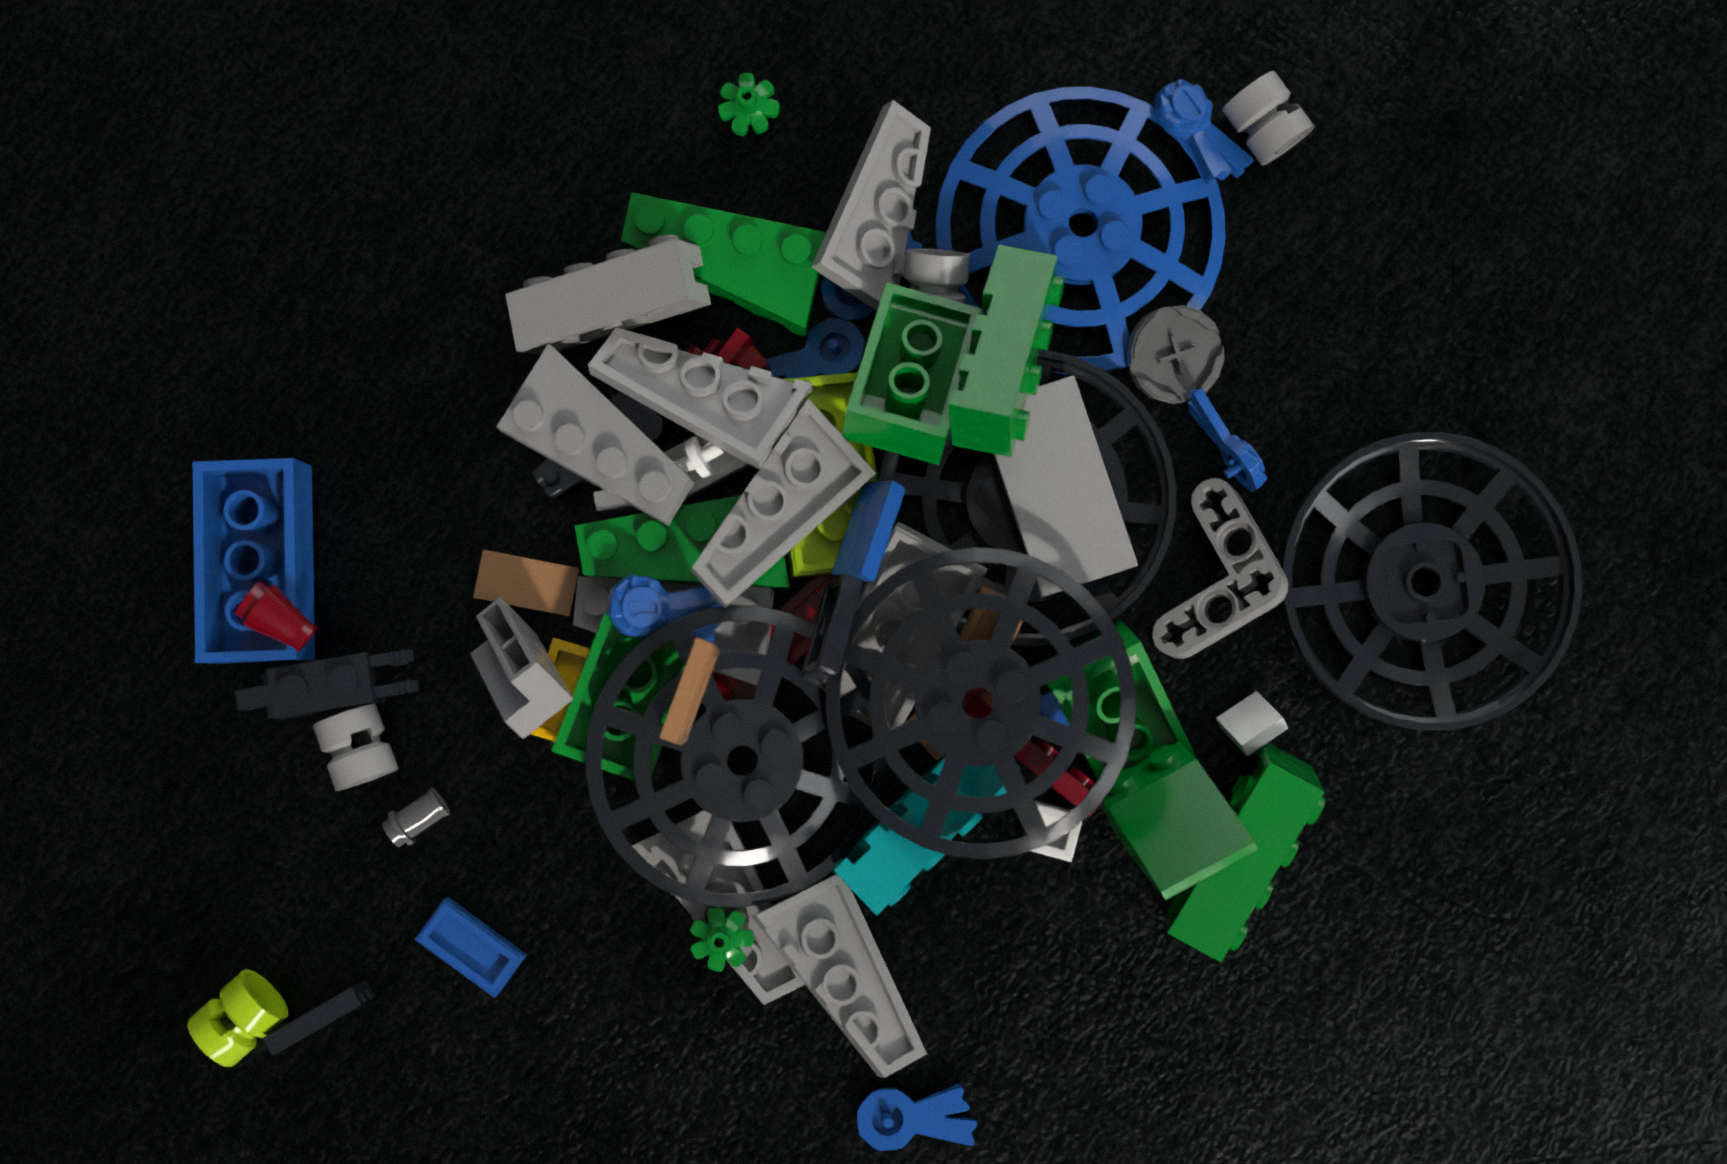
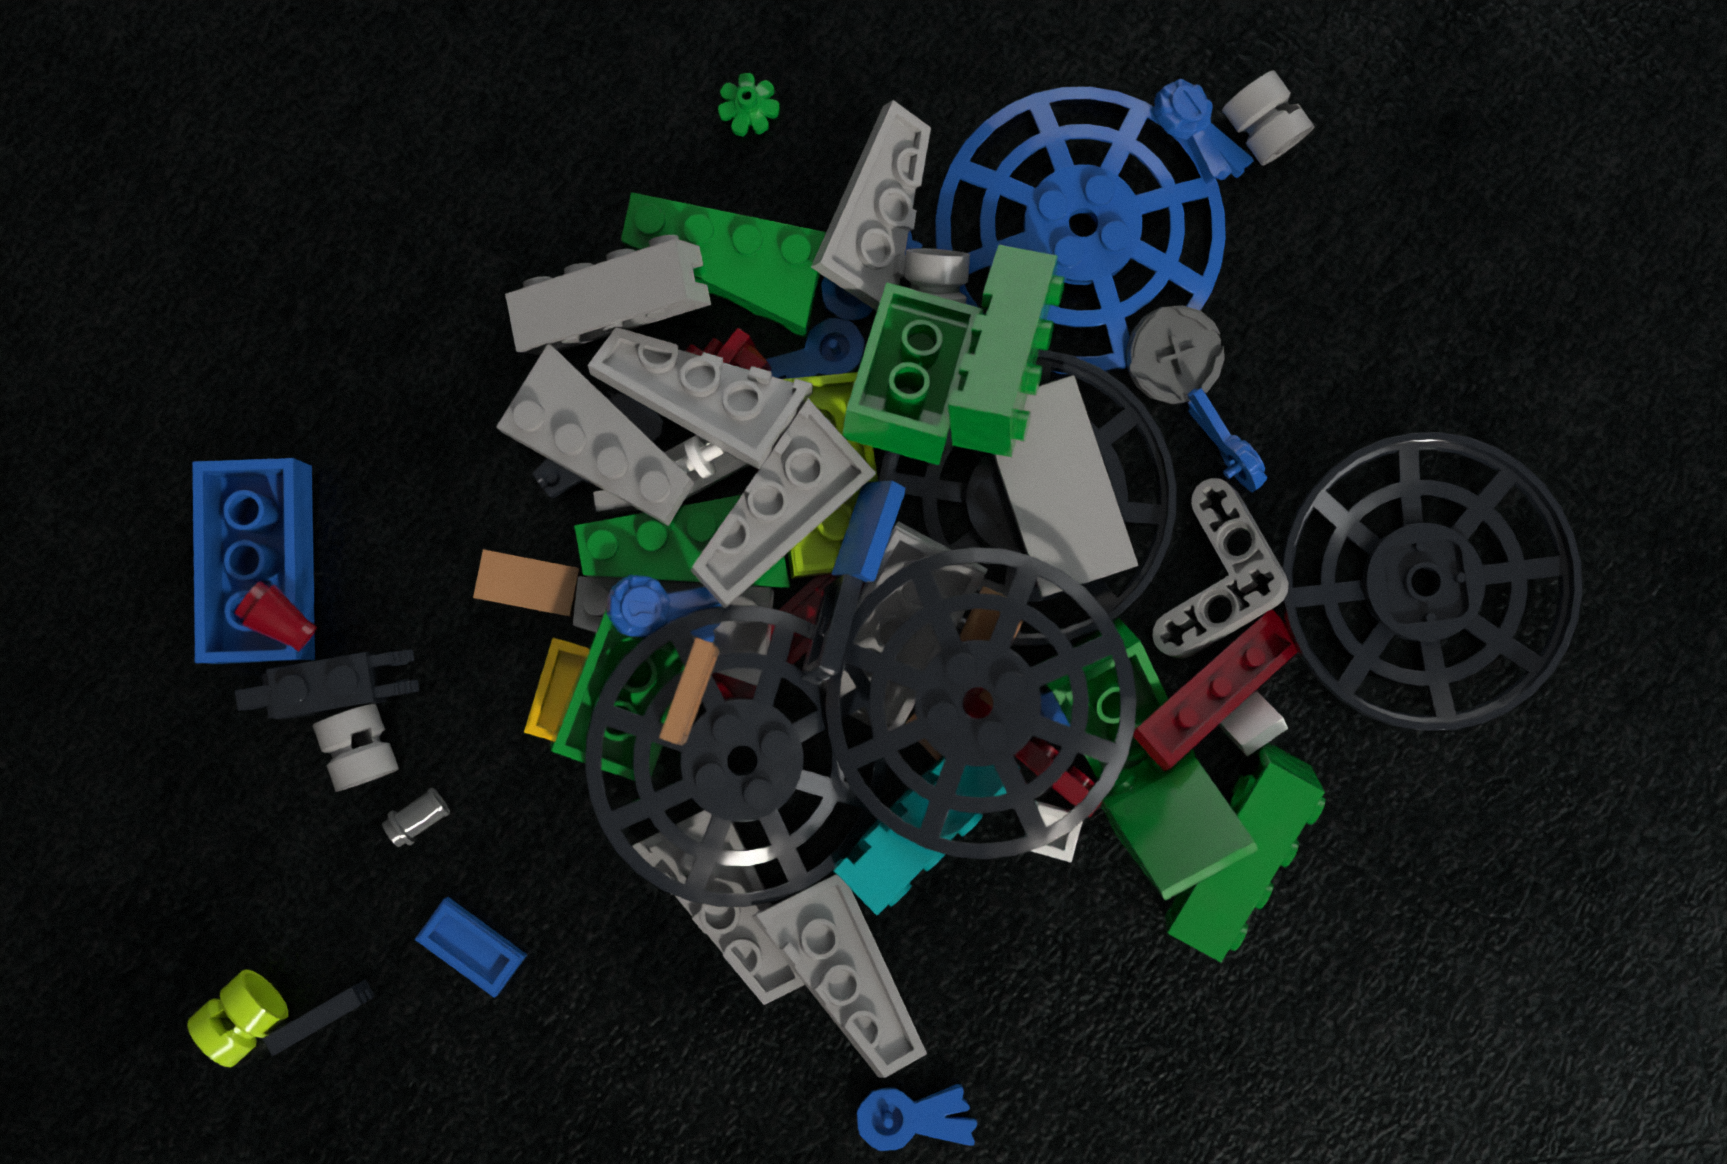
light grey piece [470,597,574,739] -> none
green plant [690,906,755,972] -> none
none -> dark red plate [1133,609,1298,772]

